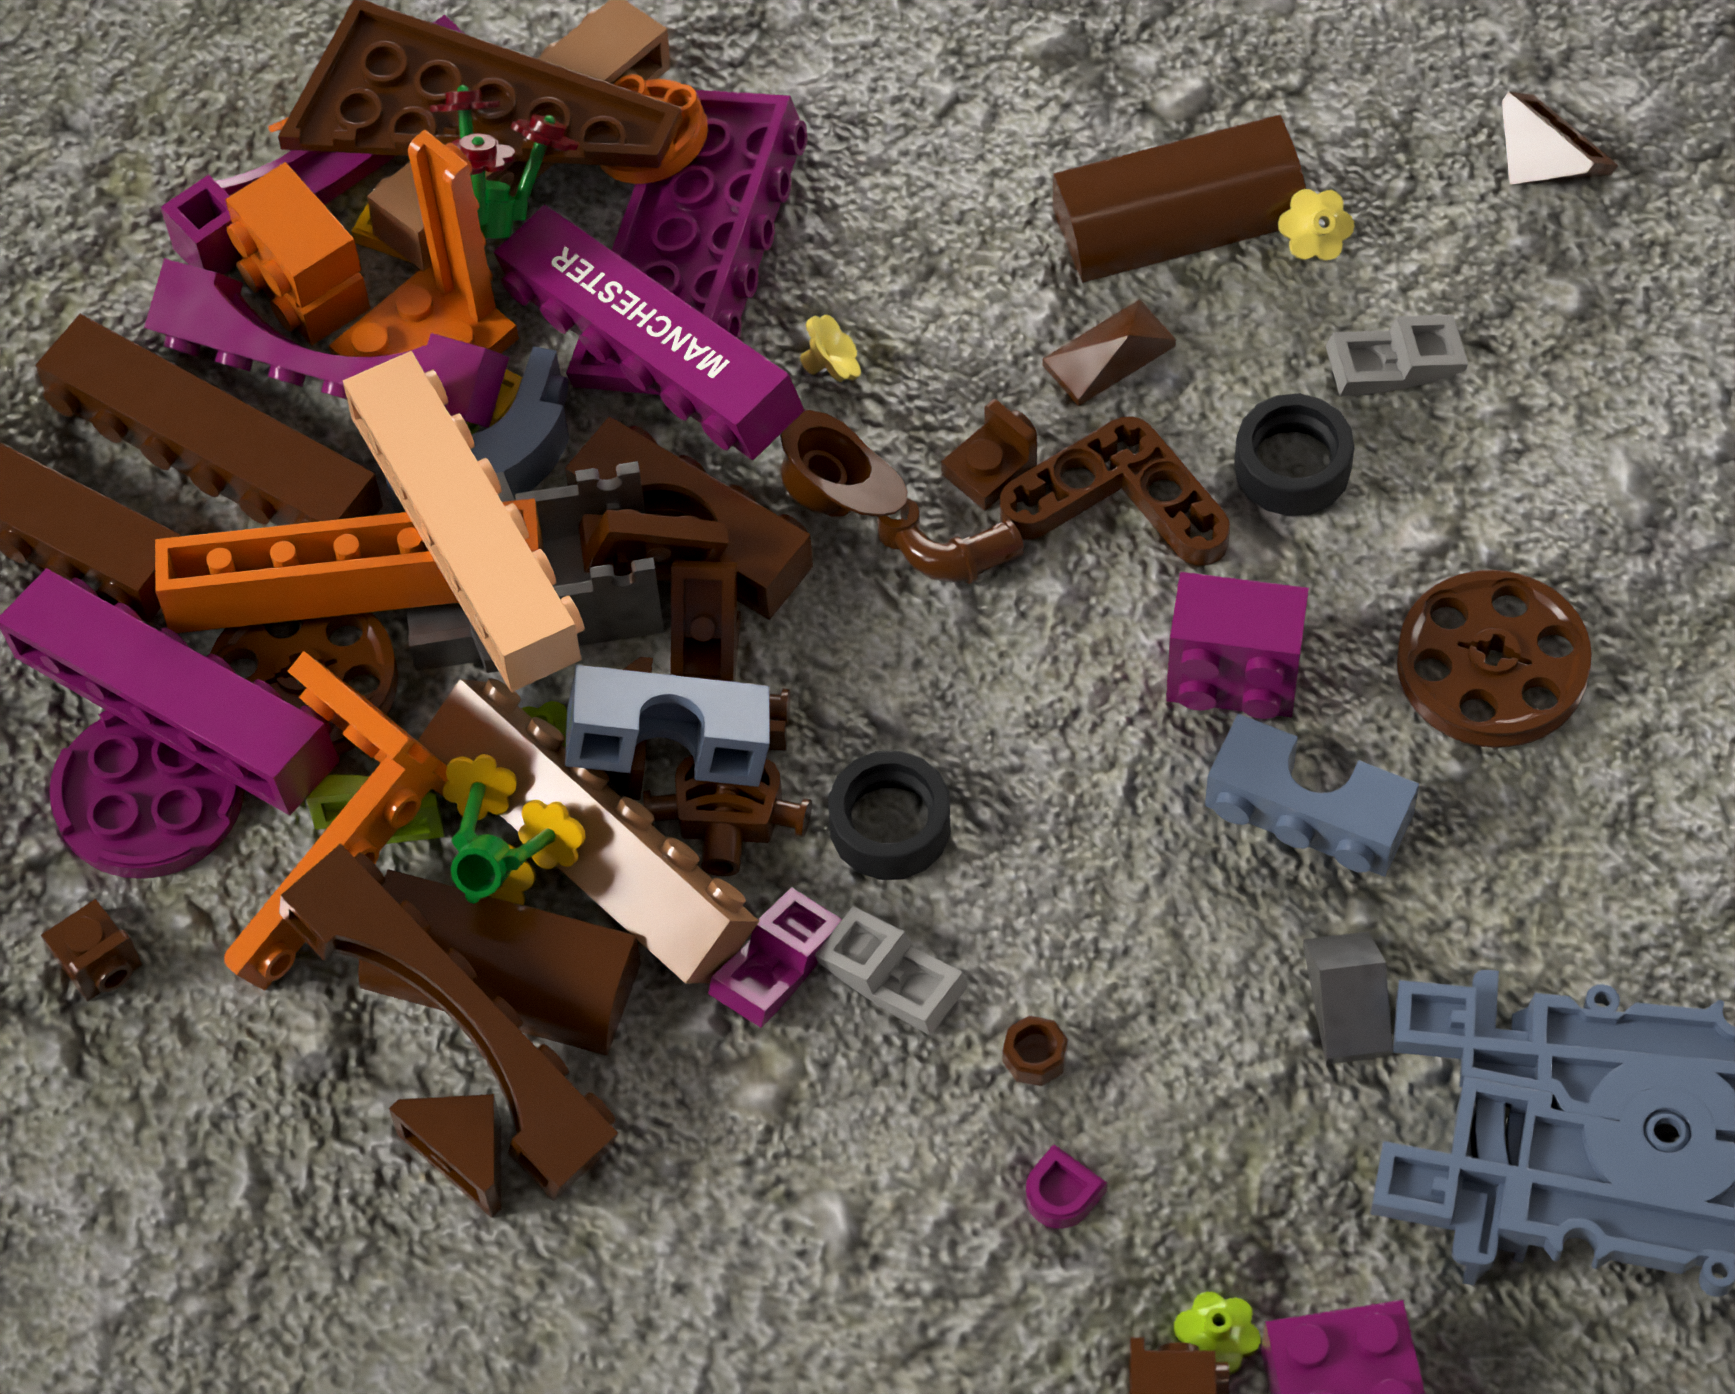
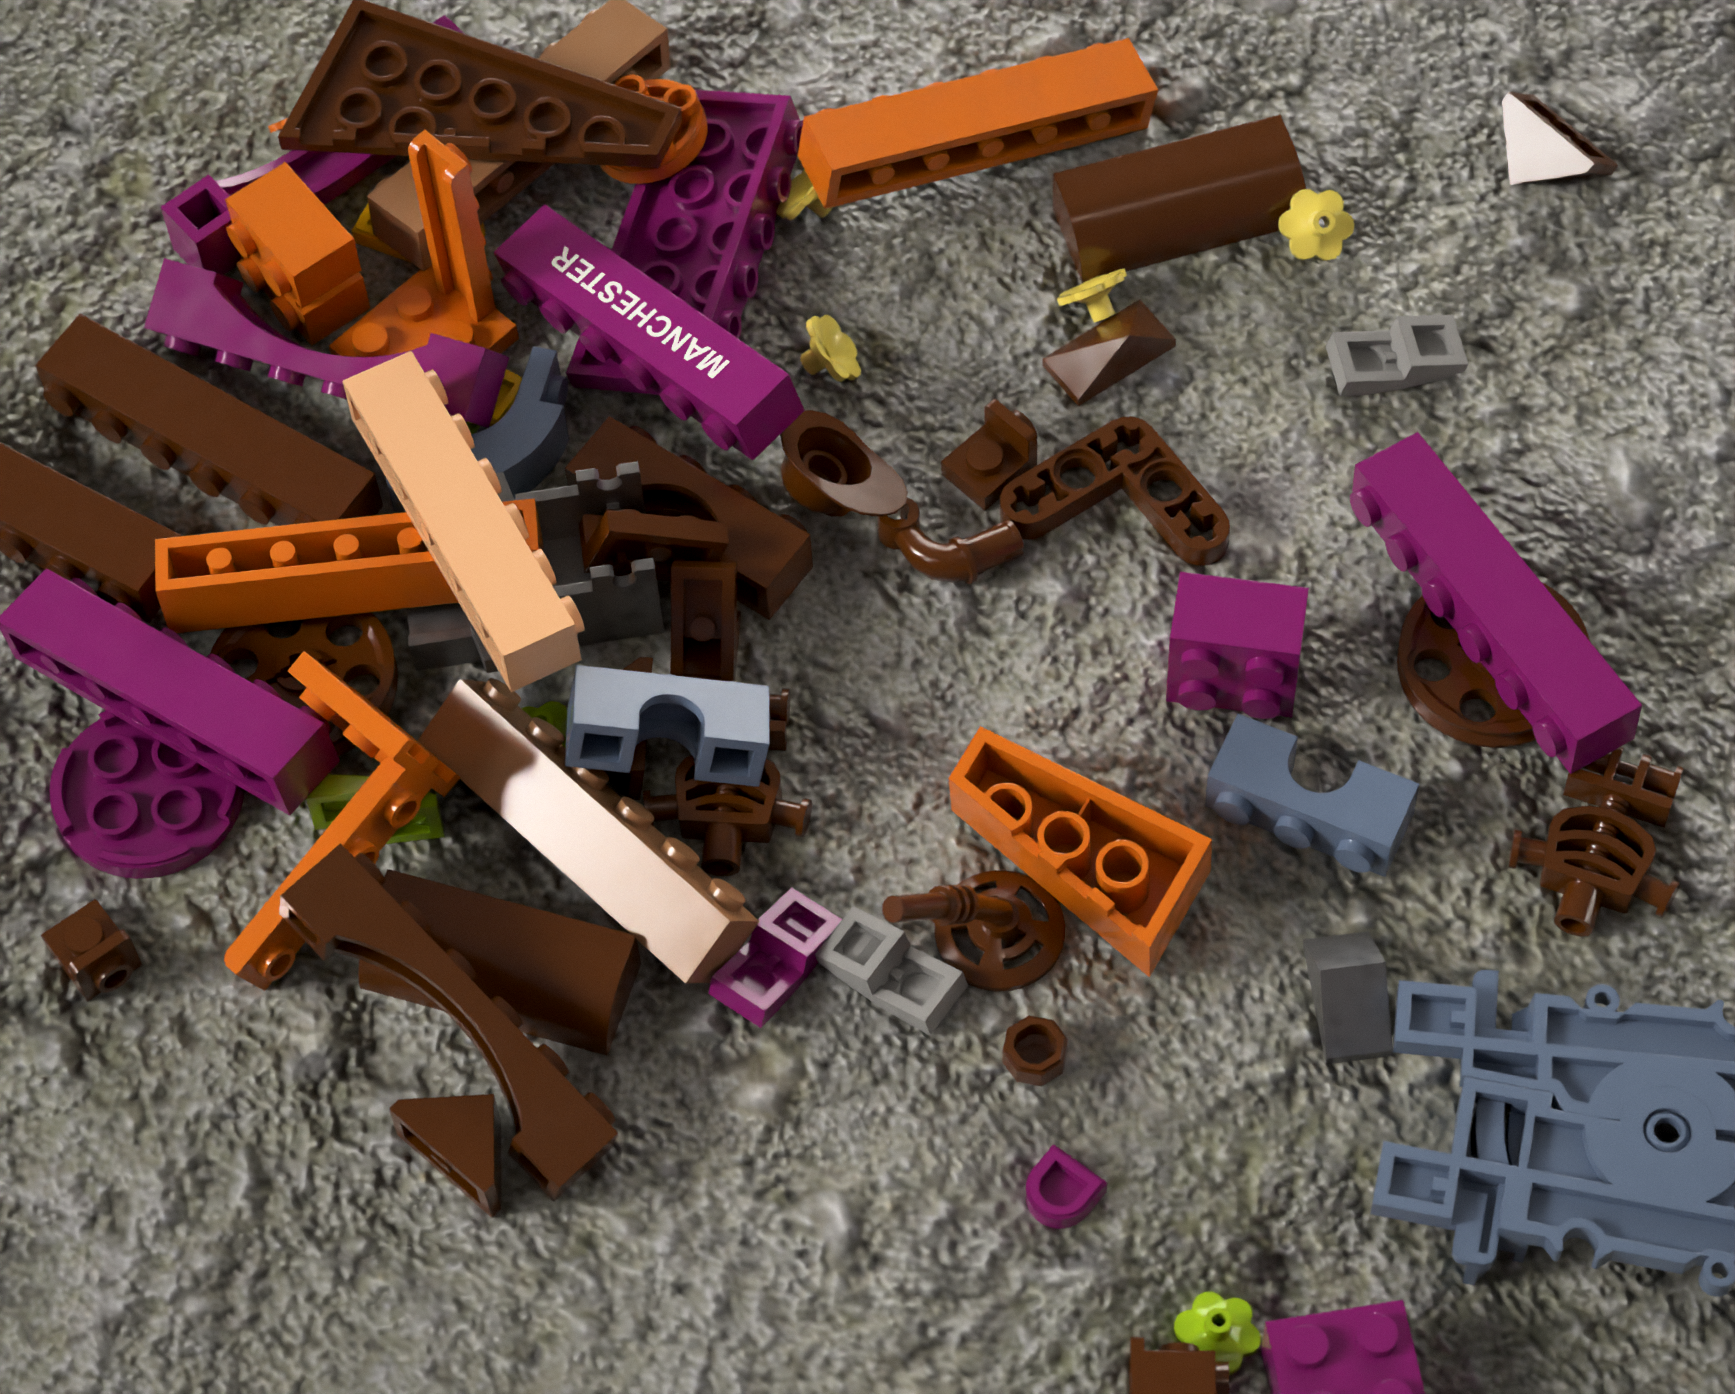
plant [430,85,579,239] -> none
plant [443,754,585,905] -> none
black tyre [828,751,951,880] -> none
black tyre [1234,393,1355,516] -> none
none -> light yellow plant [776,169,833,220]
none -> orange brick [798,38,1158,209]
none -> reddish brown dish [882,870,1065,992]
none -> orange wedge [948,726,1212,978]
none -> light yellow plant [1057,268,1127,322]
none -> magenta brick [1350,432,1642,774]
none -> reddish brown piece [1508,747,1684,936]

